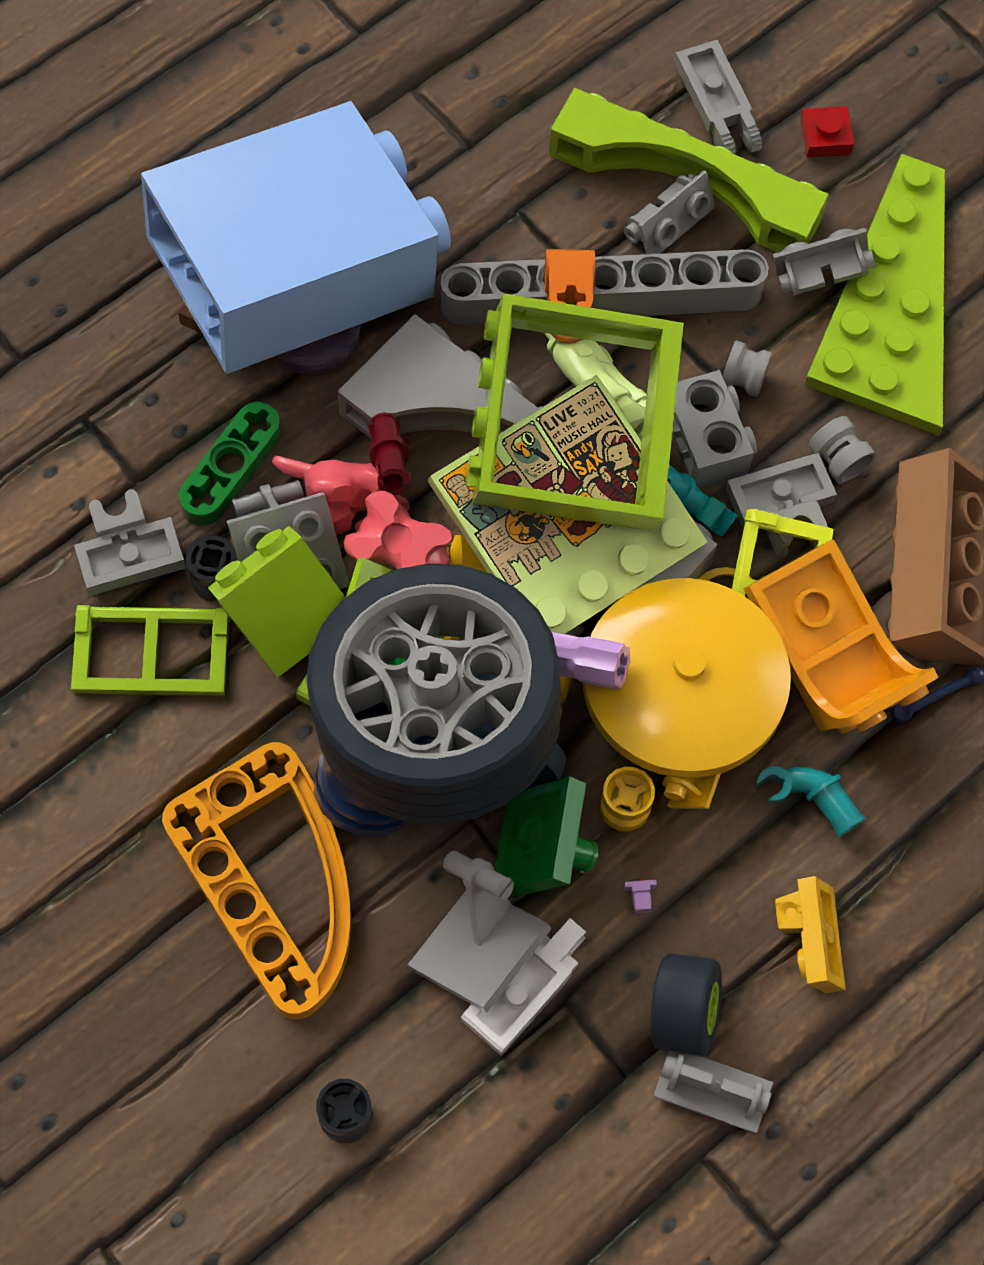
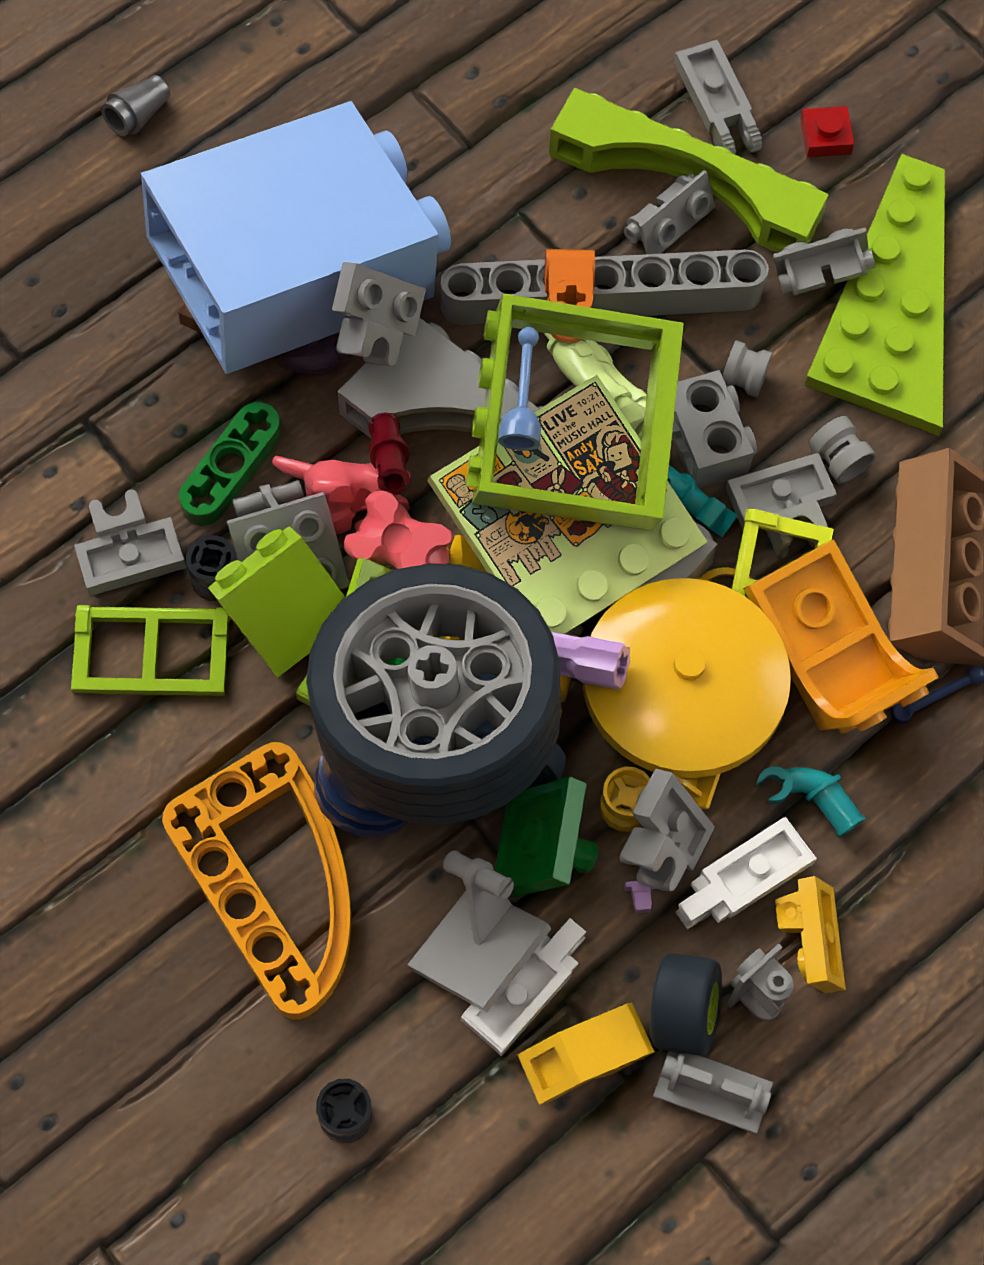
none -> flat silver cone [101,75,170,136]
none -> light grey plate [332,262,426,366]
none -> medium blue hinge [498,327,541,451]
none -> yellow slope [517,1003,655,1105]
none -> light grey plate [620,769,715,891]
none -> white hinge [675,817,817,930]
none -> light grey hinge [727,943,794,1020]

